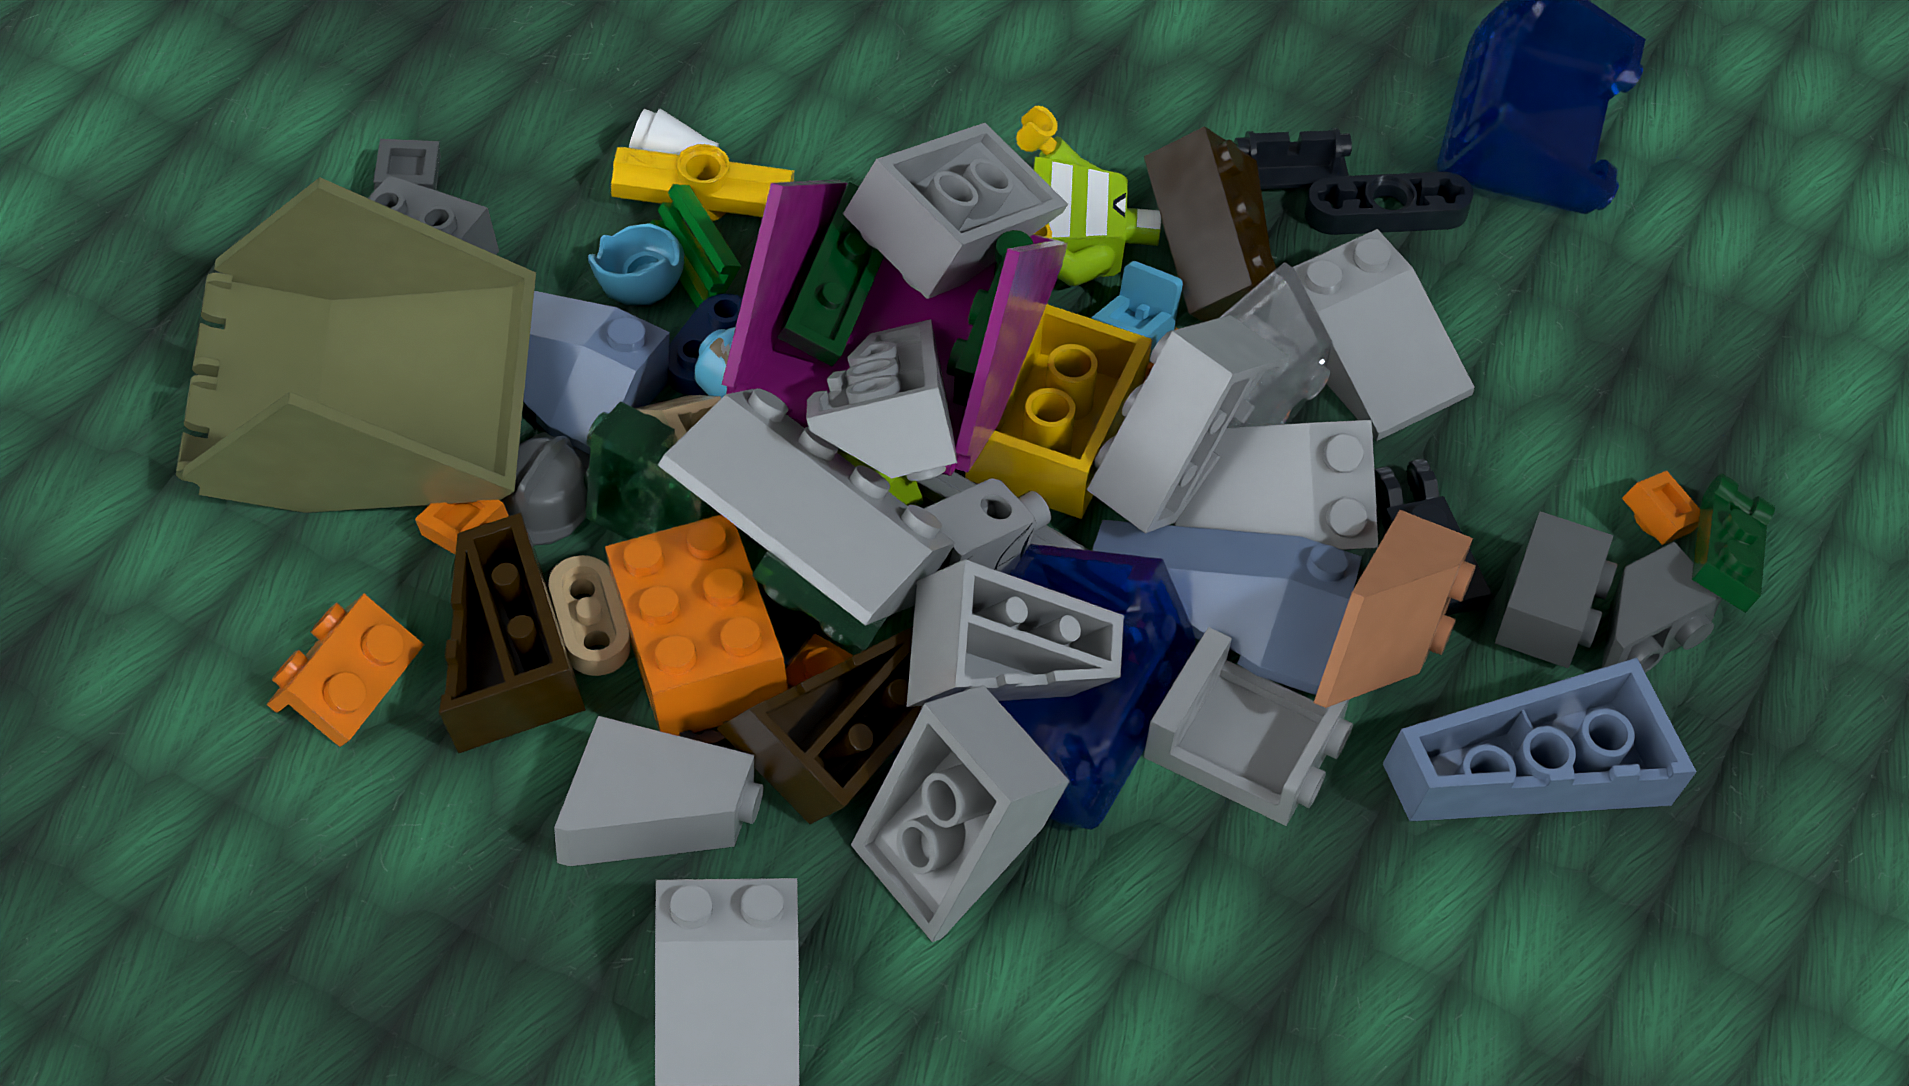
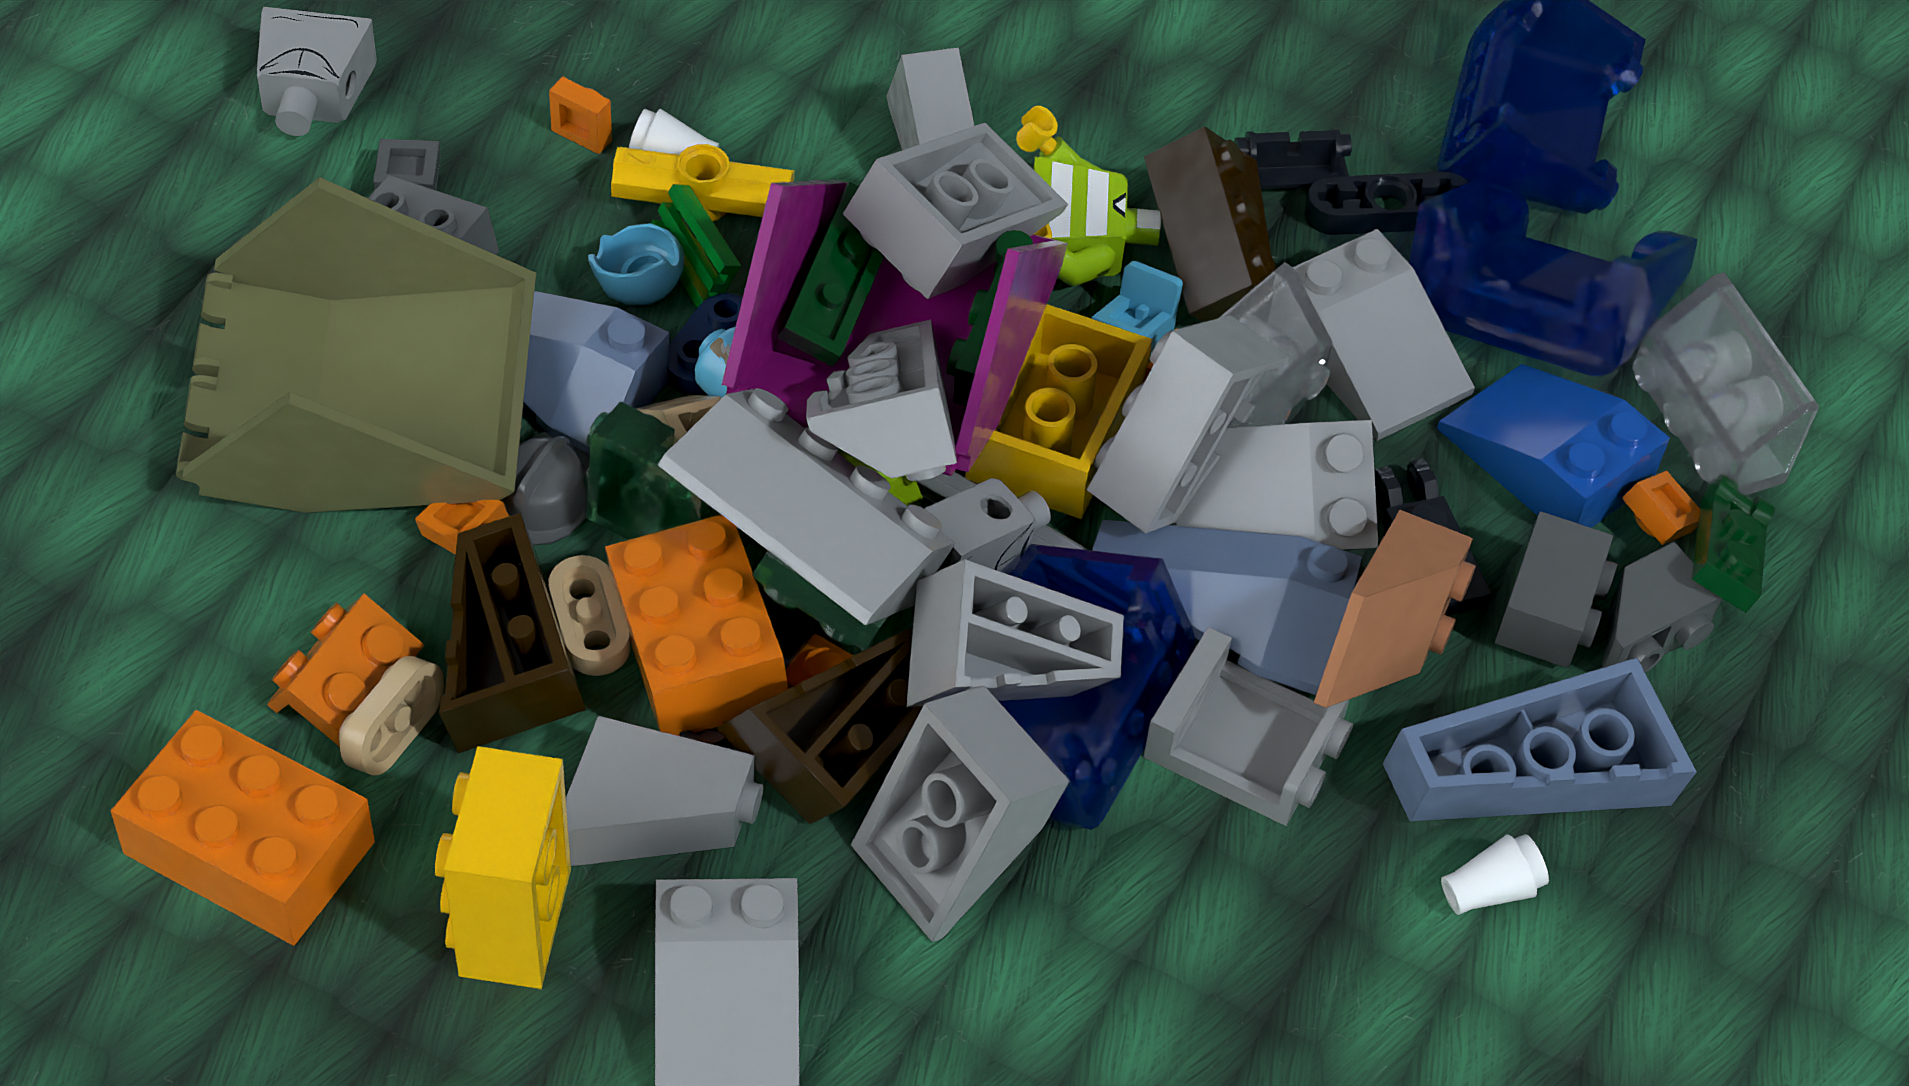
none -> orange brick [111,710,375,946]
none -> light grey torso [257,7,377,136]
none -> tan plate [339,656,444,775]
none -> yellow brick [435,746,571,989]
none -> orange plate [549,76,612,154]
none -> light grey slope [886,48,974,150]
none -> clear blue windscreen [1409,178,1698,377]
none -> blue slope [1437,364,1670,528]
none -> white cone [1441,834,1549,915]
none -> clear slope [1633,272,1819,495]

